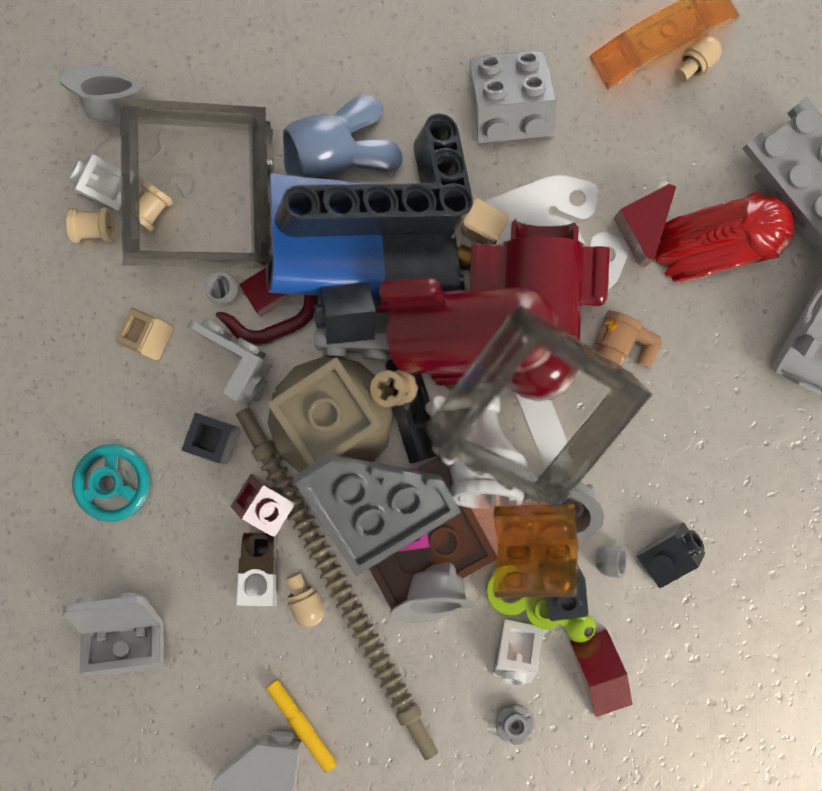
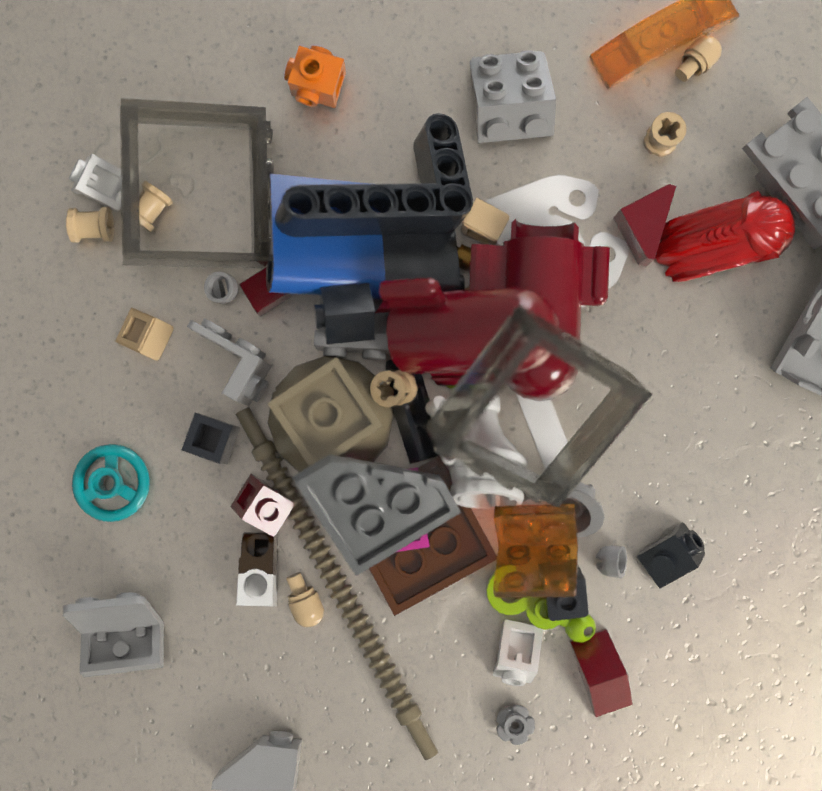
light grey piece [59,65,143,129] -> none
dark red animal [215,295,317,344] -> none
yellow piece [265,679,337,773] -> none
sand blue piece [283,95,403,180] -> none
light grey piece [390,562,474,623] -> none
medium nougat piece [592,310,662,369] -> none
none -> orange brick [284,46,346,108]
none -> tan bush [643,112,687,157]

